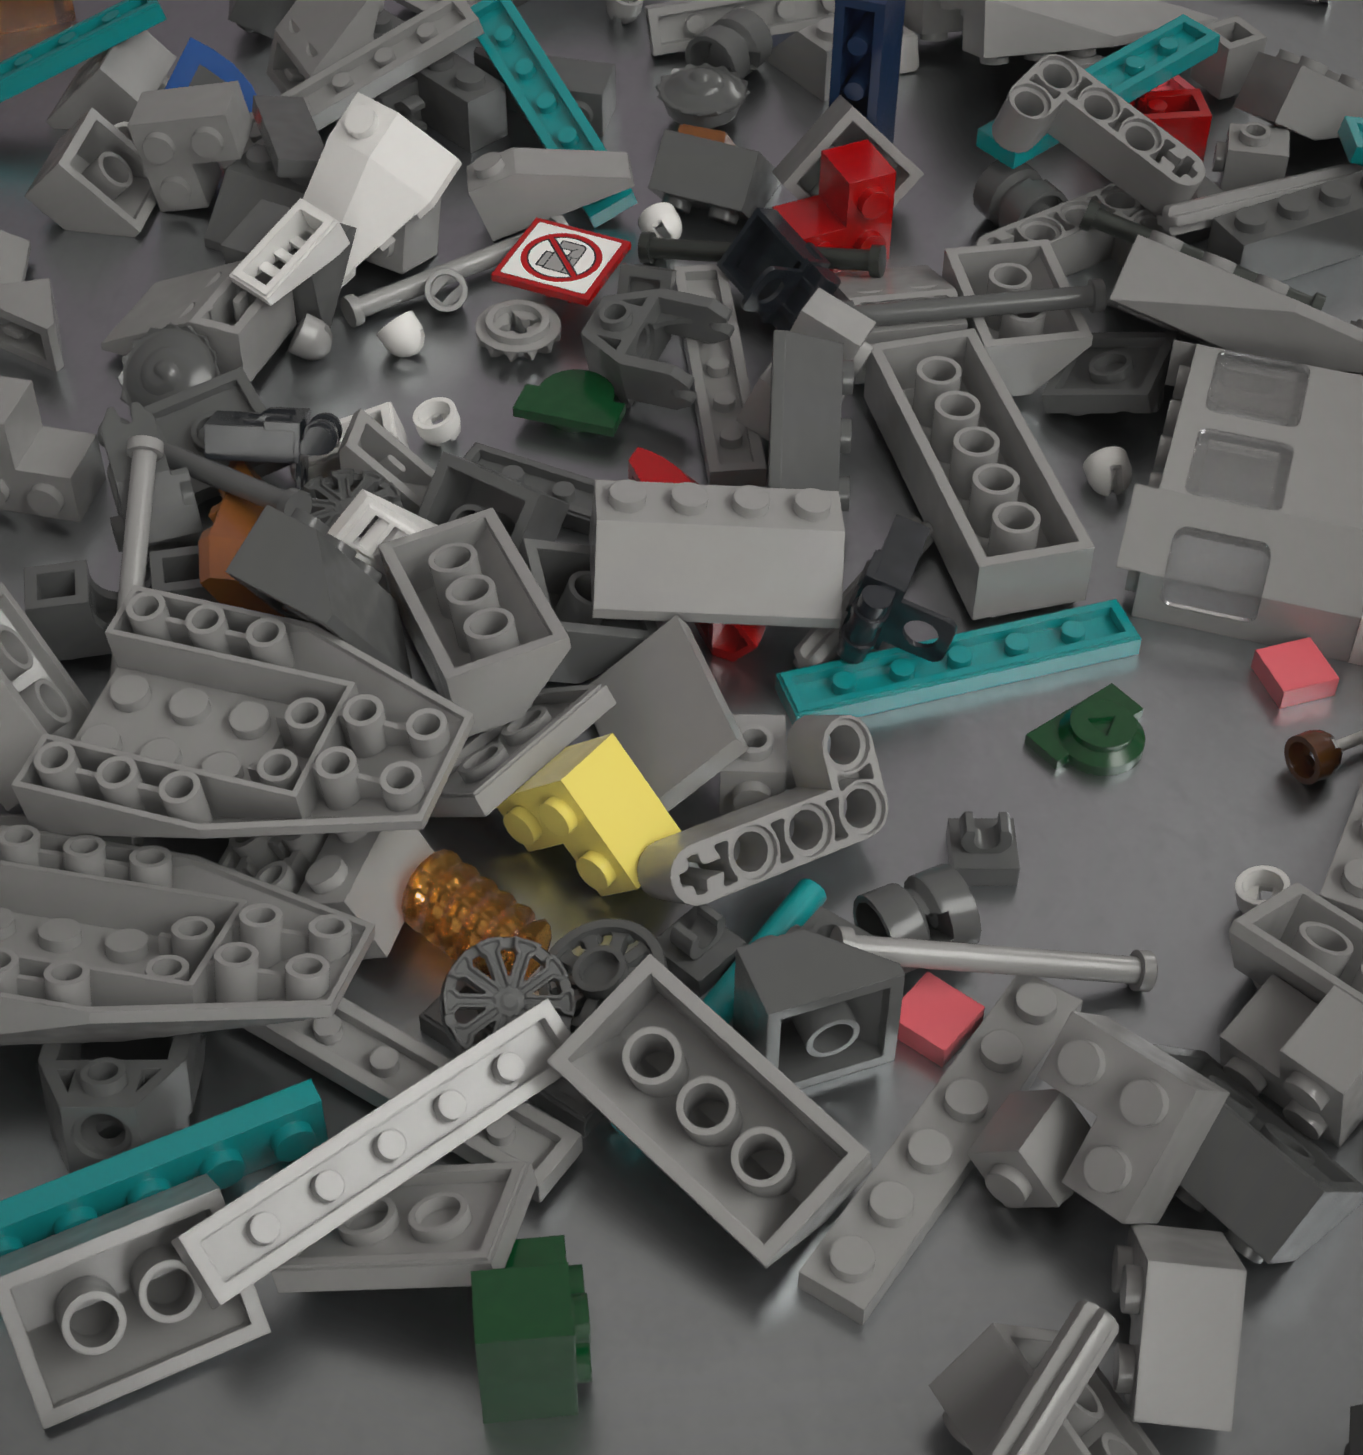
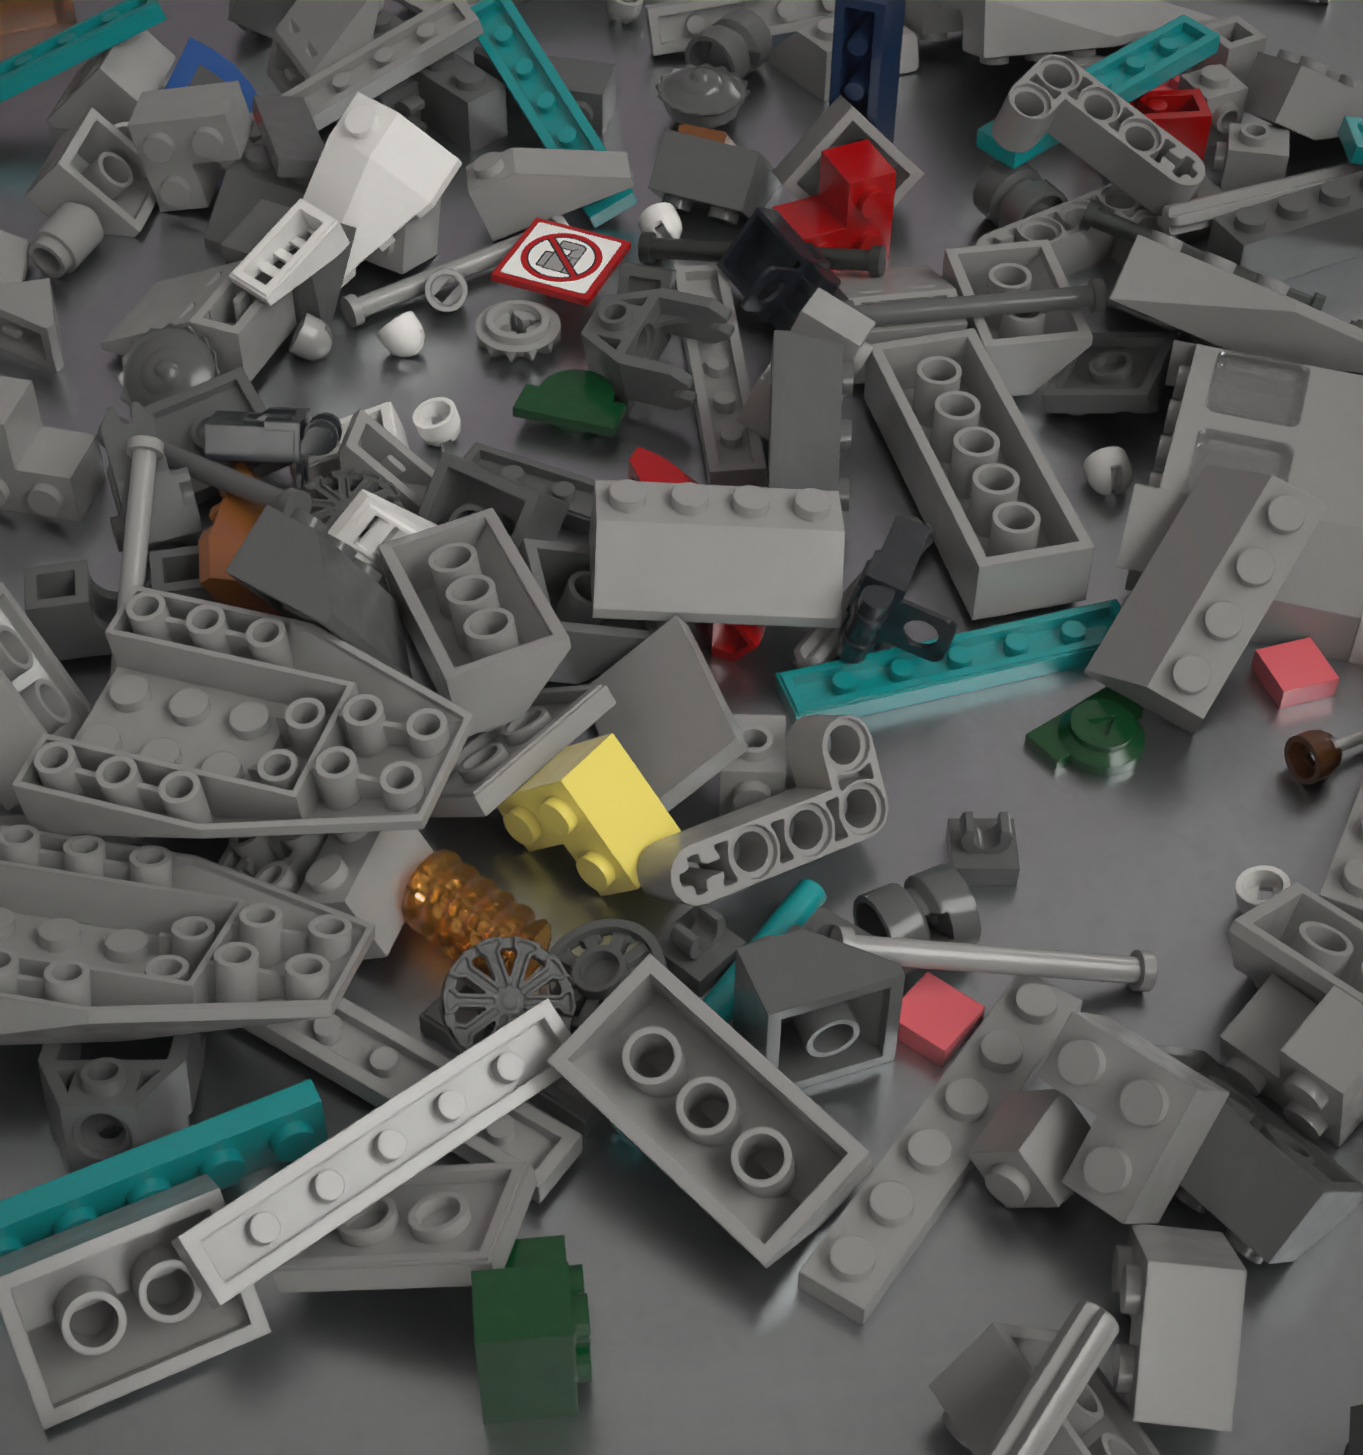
none -> light grey brick [29,202,104,278]
none -> light grey slope [1084,465,1329,735]
none -> light grey brick [1178,64,1248,147]

